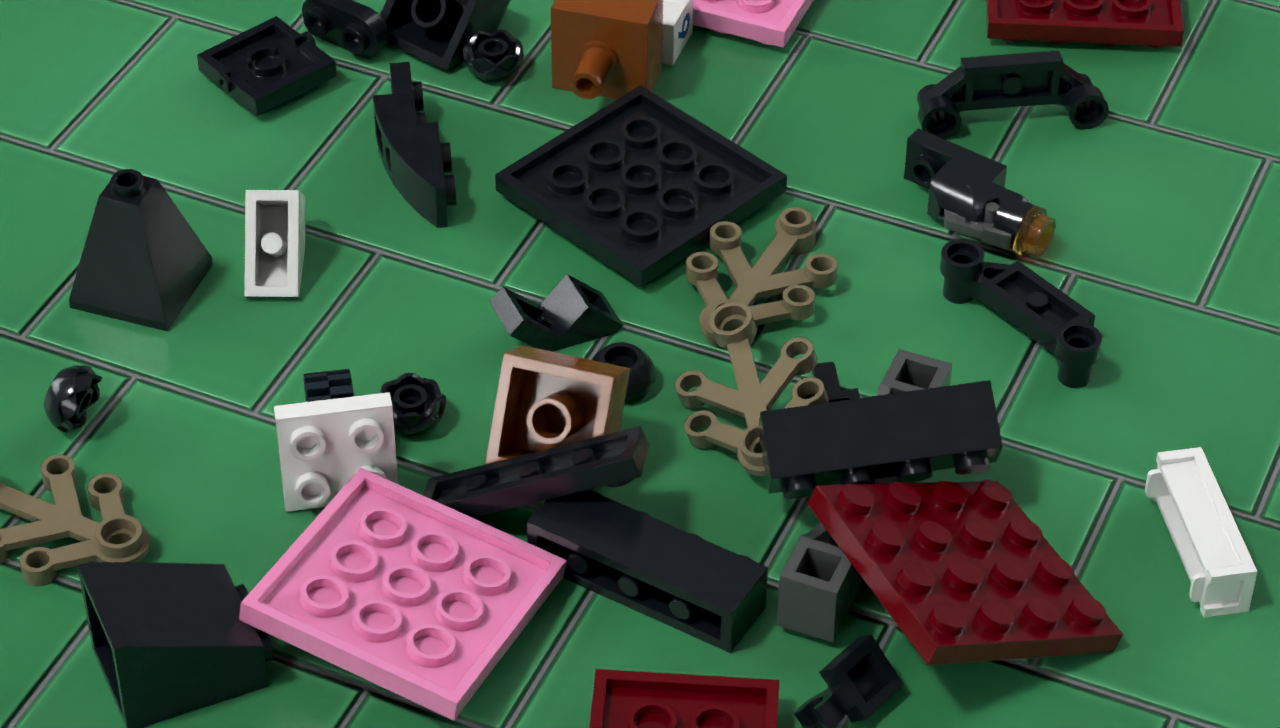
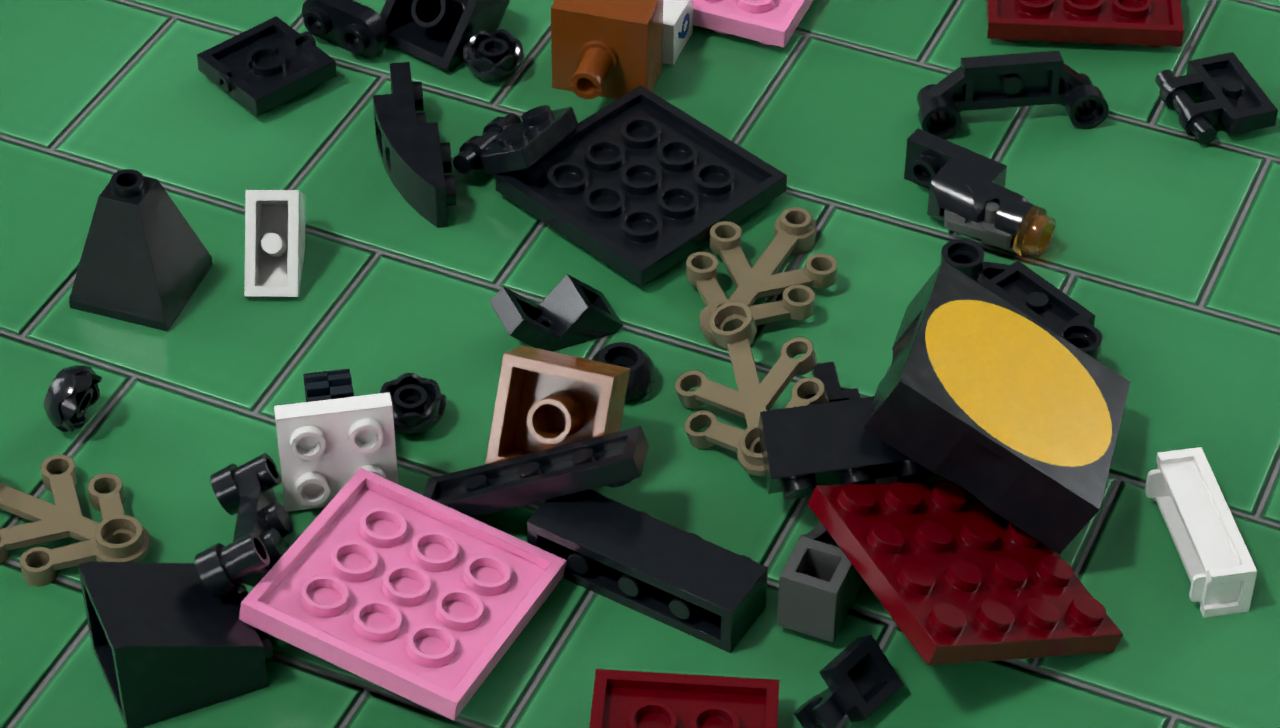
none -> black plate [195,453,293,598]
none -> black plate [453,105,579,175]
none -> tile [863,261,1130,554]
none -> black plate [1155,52,1278,144]

